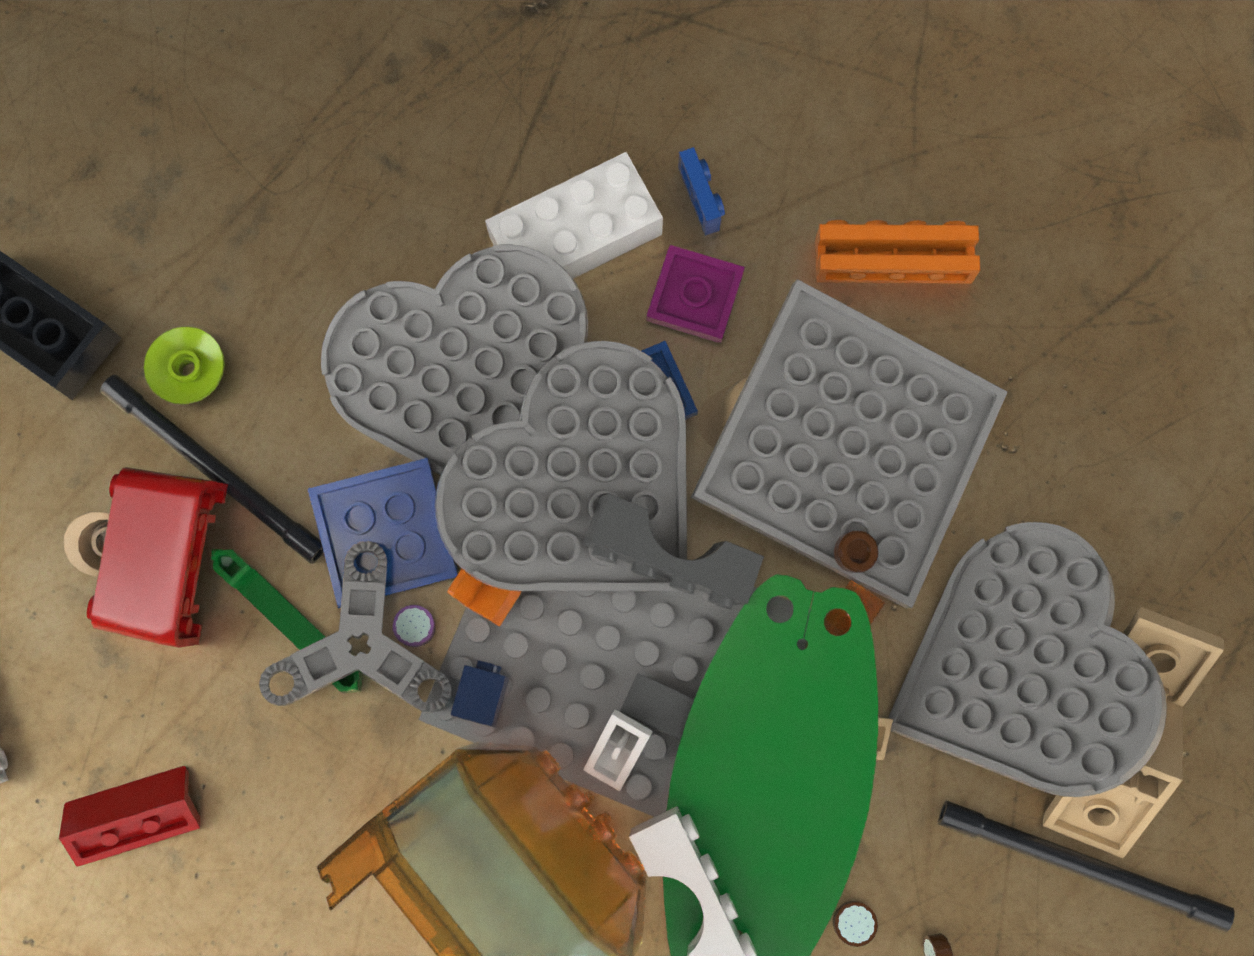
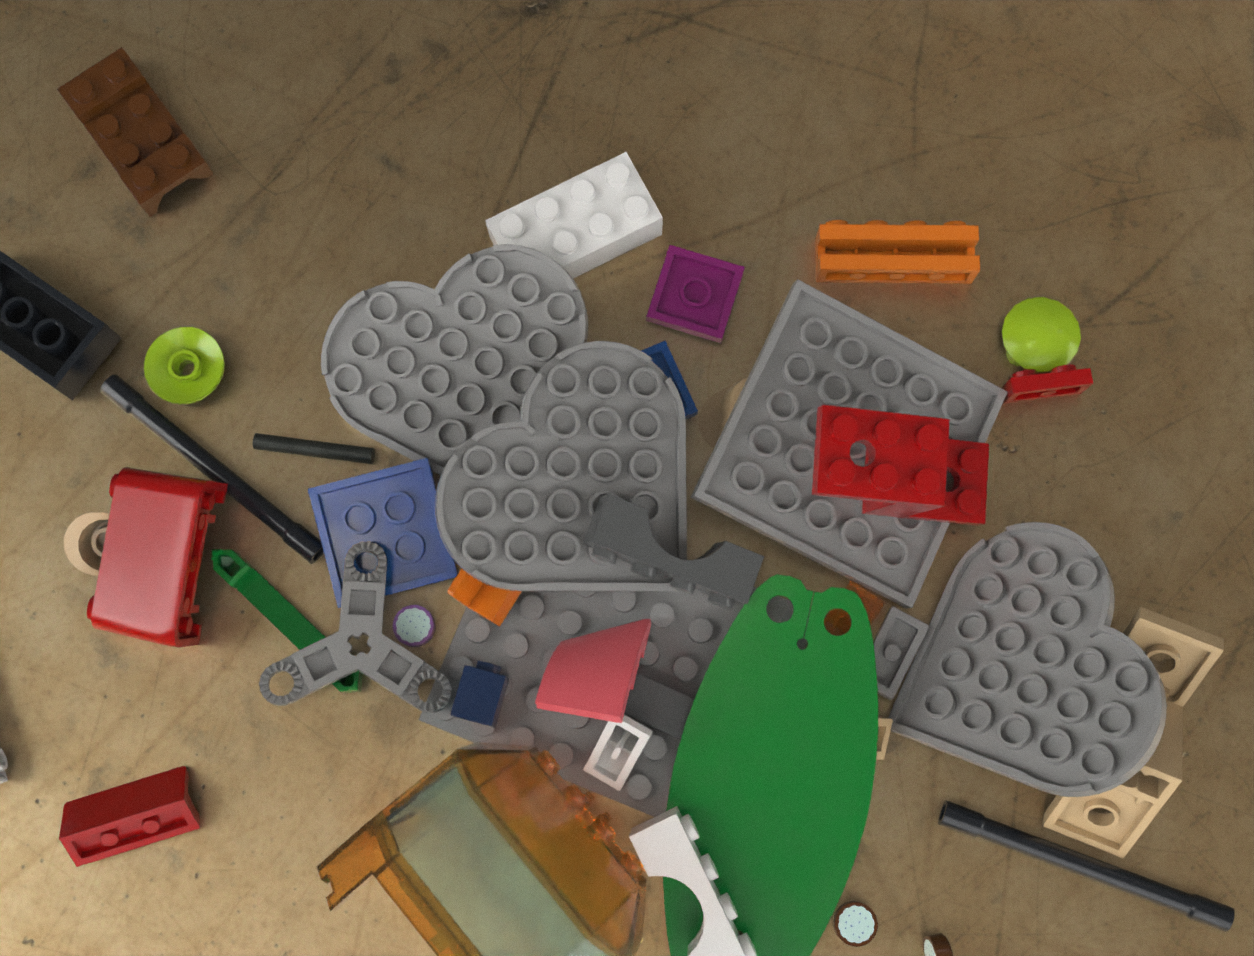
blue plate [678,147,725,236] -> none
reddish brown tile [834,531,878,573] -> none
none -> reddish brown piece [57,47,214,217]
none -> pearl dark grey bar [253,433,375,464]
none -> coral slope [535,619,652,723]
none -> red bracket [812,405,989,526]
none -> light grey plate [873,606,930,700]
none -> lime dish [1001,297,1081,373]
none -> red plate [1002,364,1093,403]

